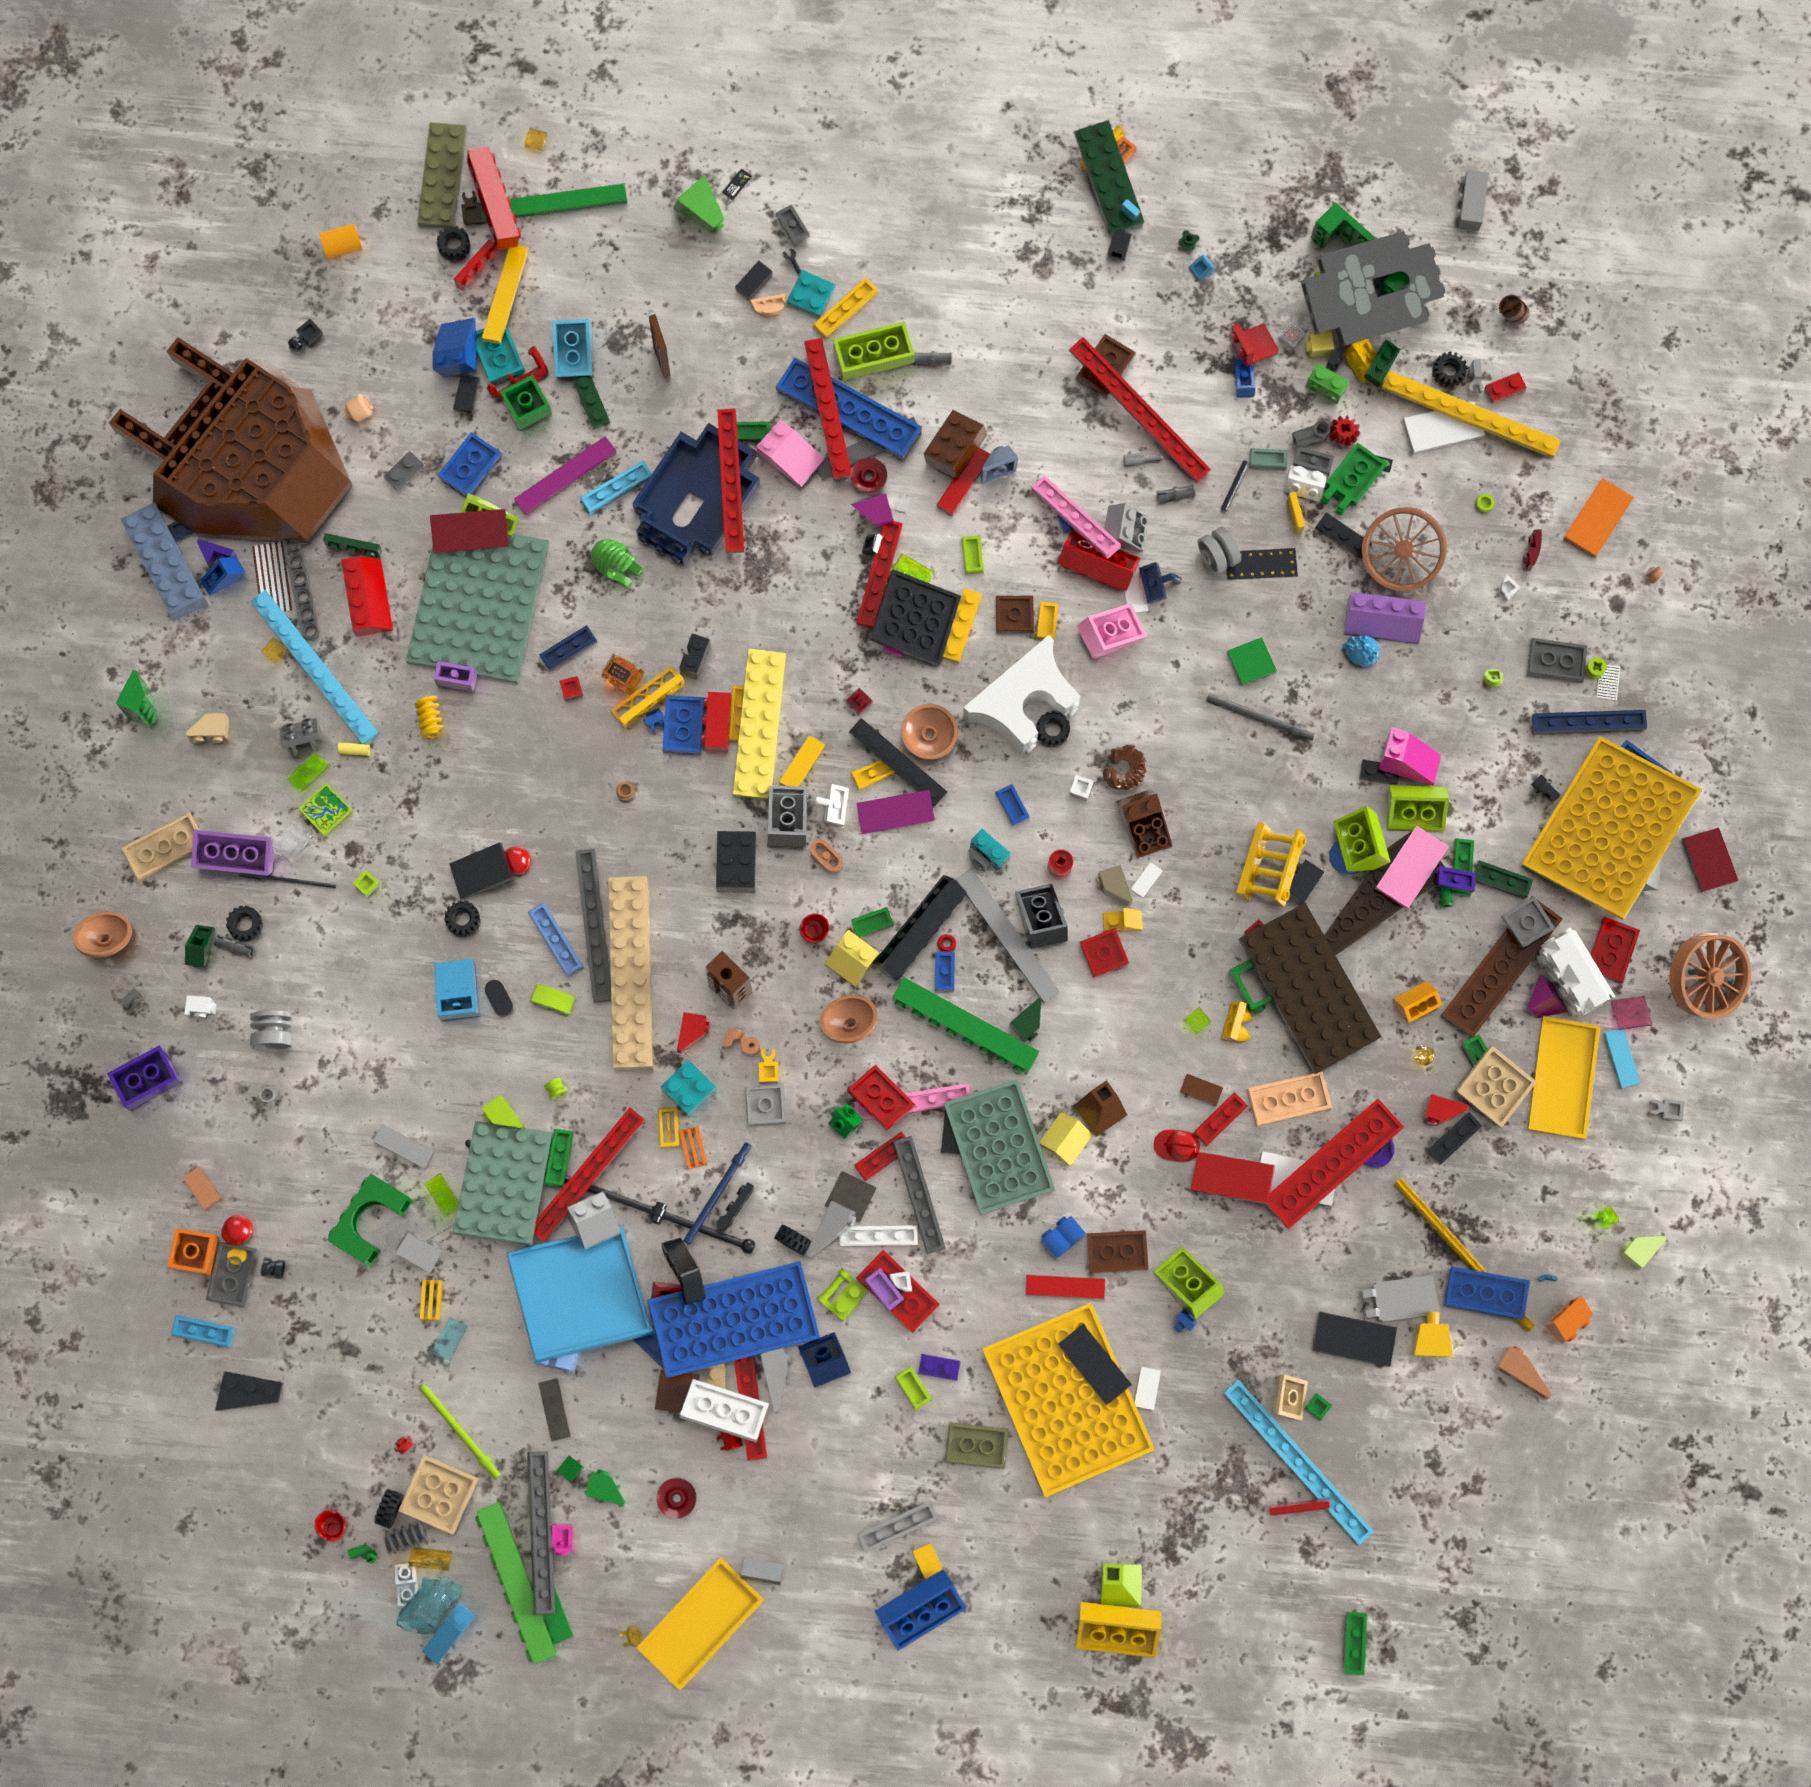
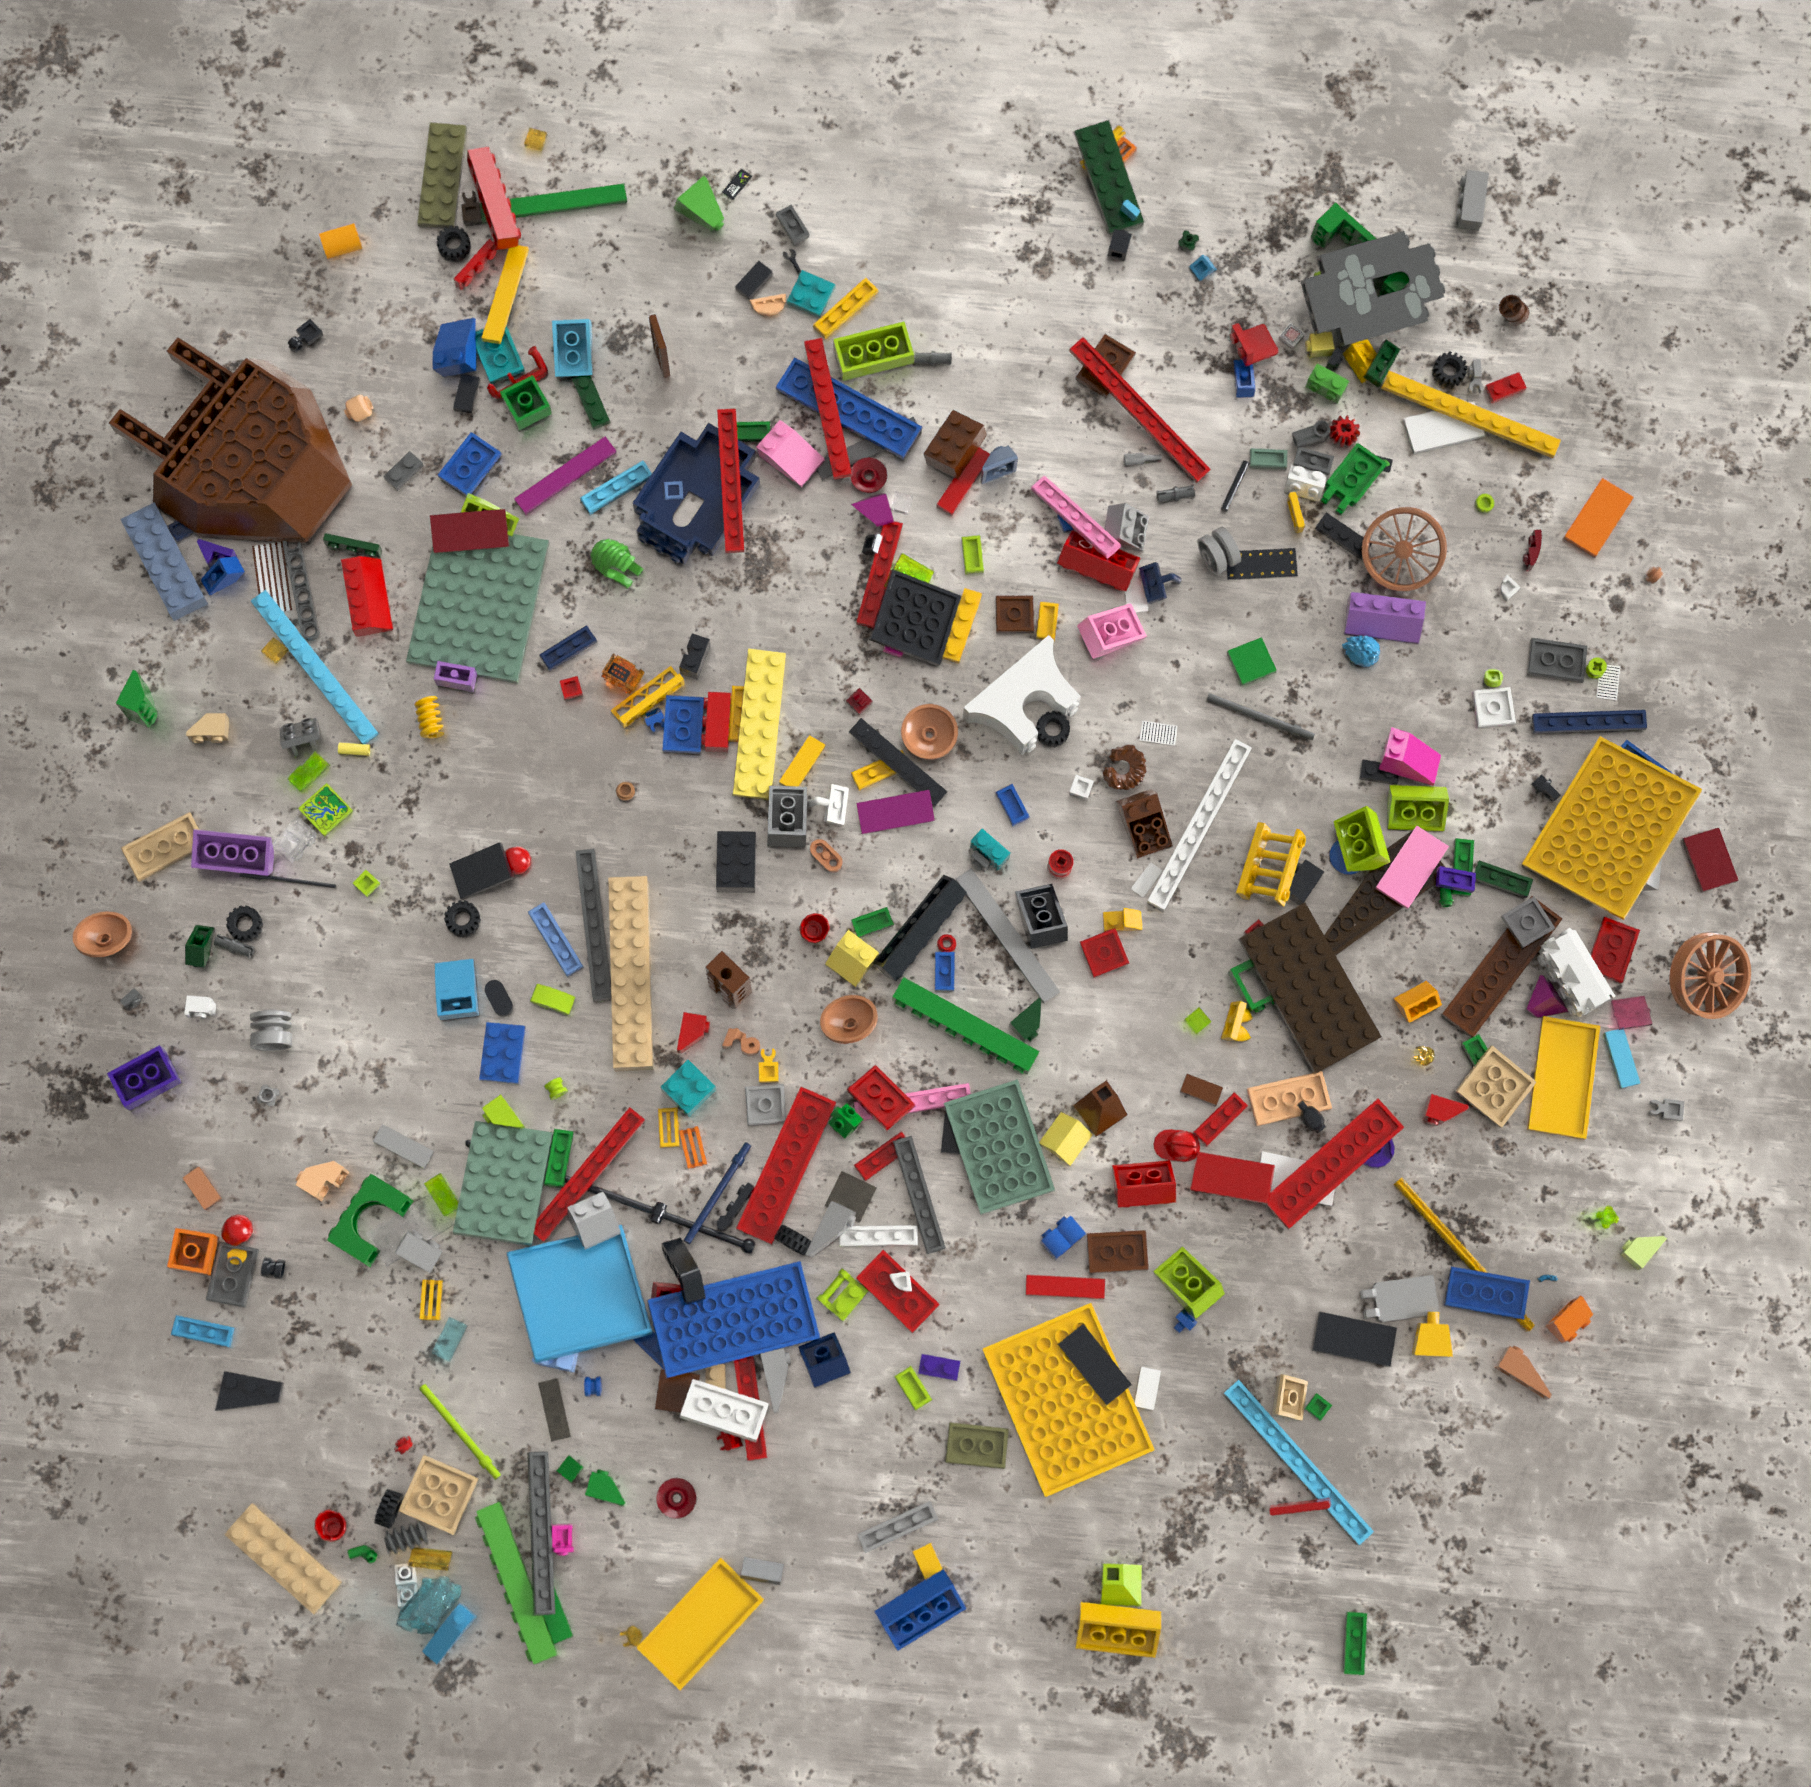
medium lavender tile [864,1268,904,1312] -> none
dark tan slope [1096,865,1133,906] -> none
black plate [1426,1112,1482,1166] -> none
none -> tan plate [224,1503,342,1614]
none -> light nougat piece [295,1161,350,1202]
none -> blue plate [479,1022,526,1084]
none -> blue wheel [584,1376,602,1397]
none -> medium blue tile [664,481,683,500]
none -> red plate [736,1087,836,1245]
none -> red slope [1112,1160,1176,1208]
none -> white sticker [1140,721,1178,746]
none -> white plate [1147,739,1252,911]
none -> black plant [1297,1100,1326,1134]
none -> white tile [1472,687,1516,729]

